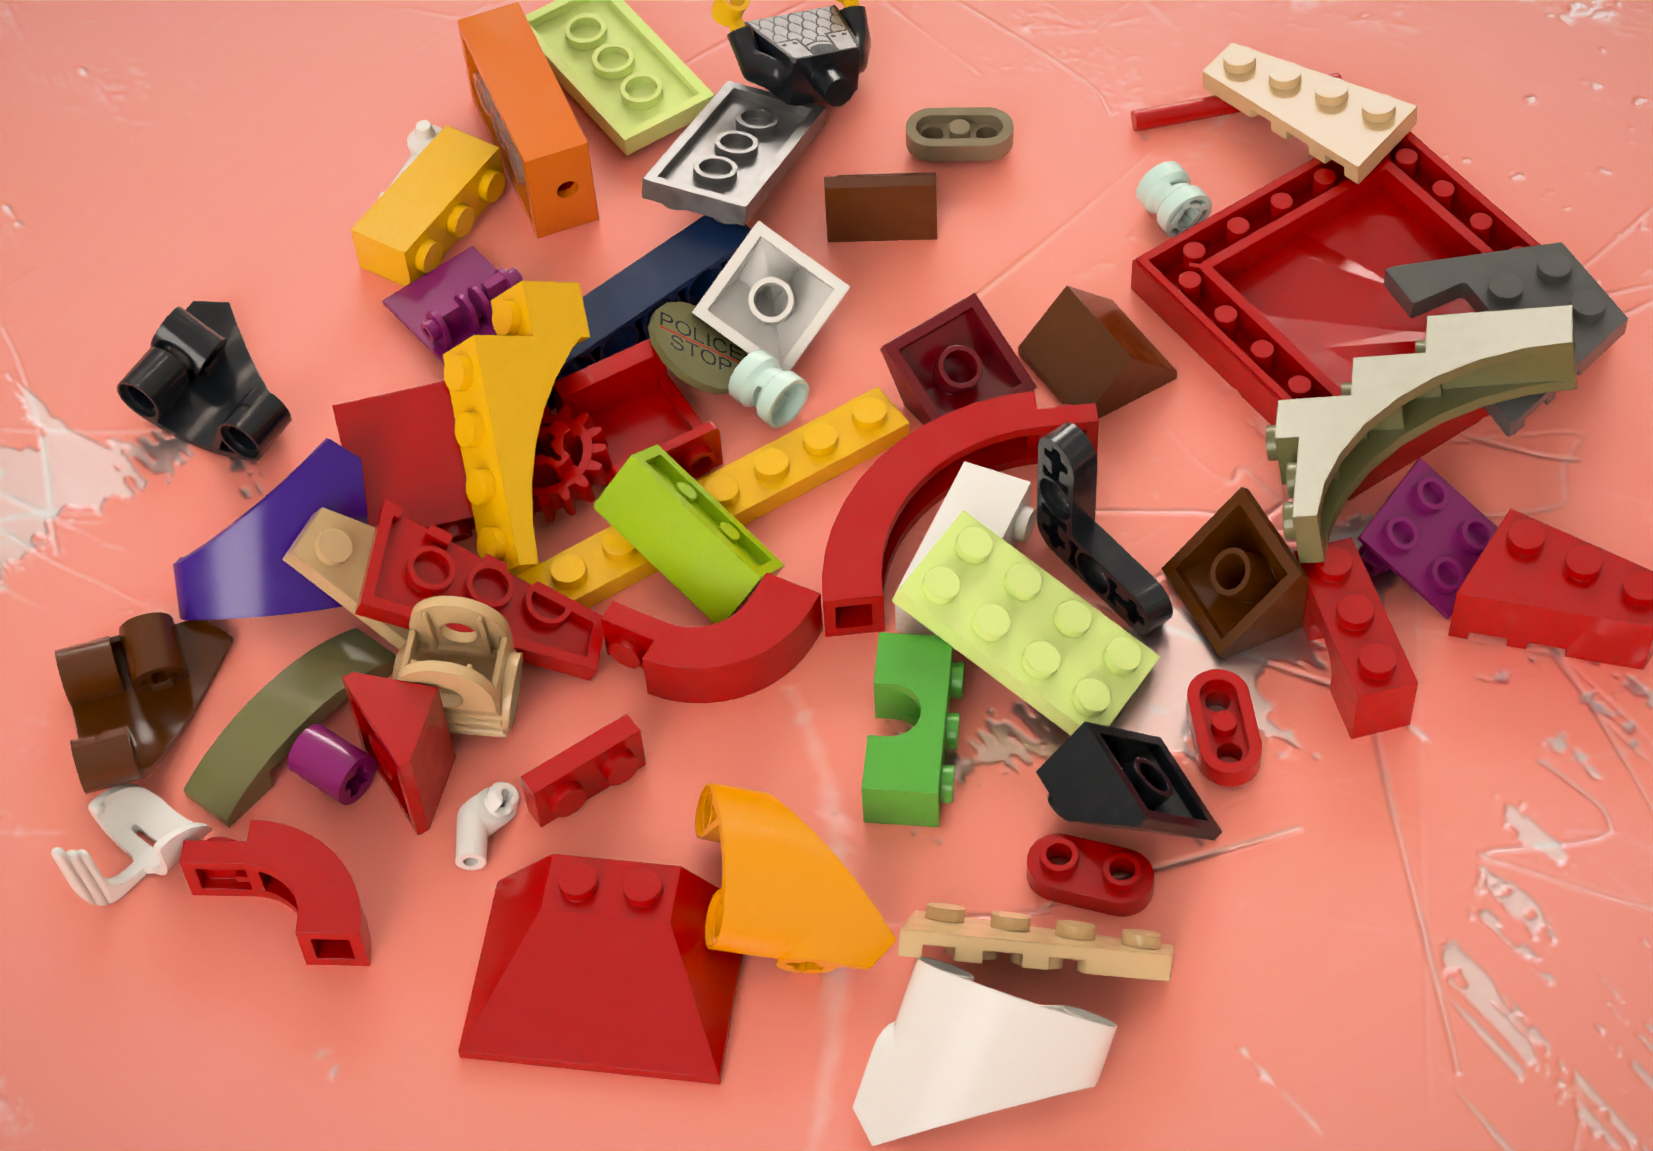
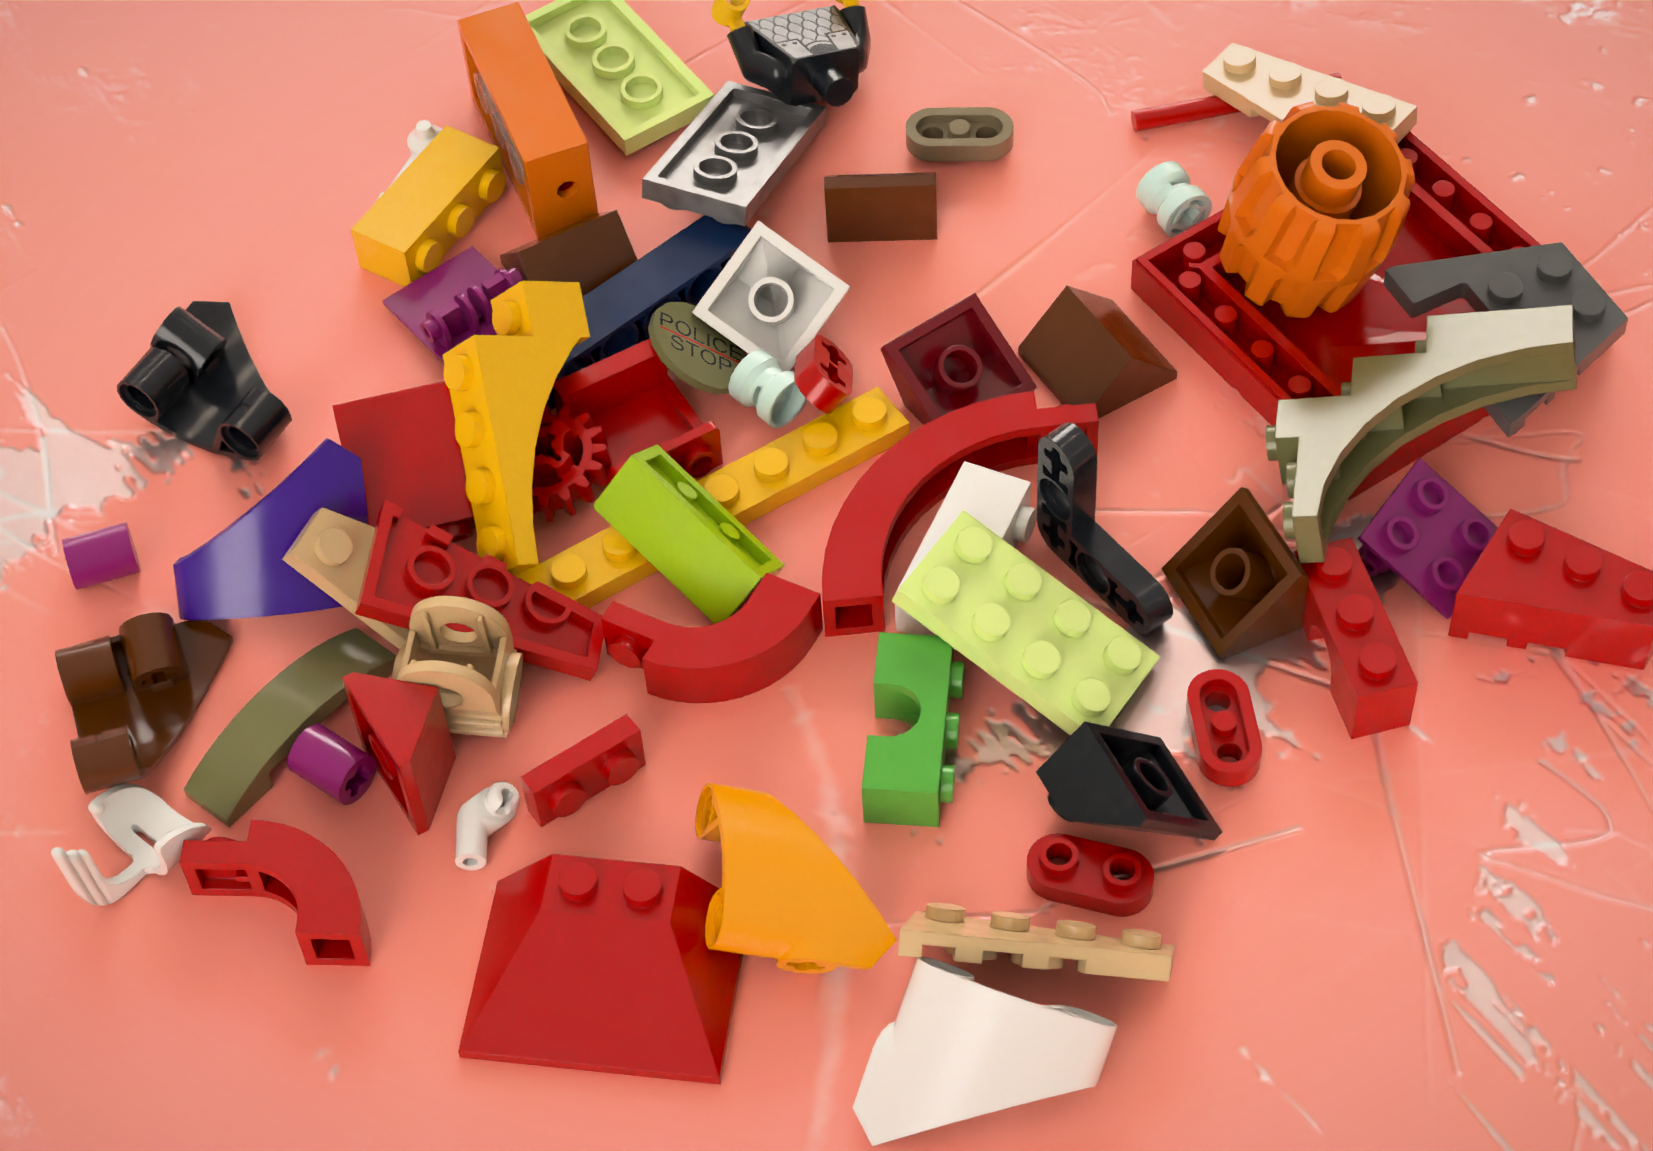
none -> magenta piece [62,522,141,590]
none -> reddish brown slope [500,210,638,297]
none -> red beam [794,335,853,414]
none -> orange wheel [1217,101,1415,318]

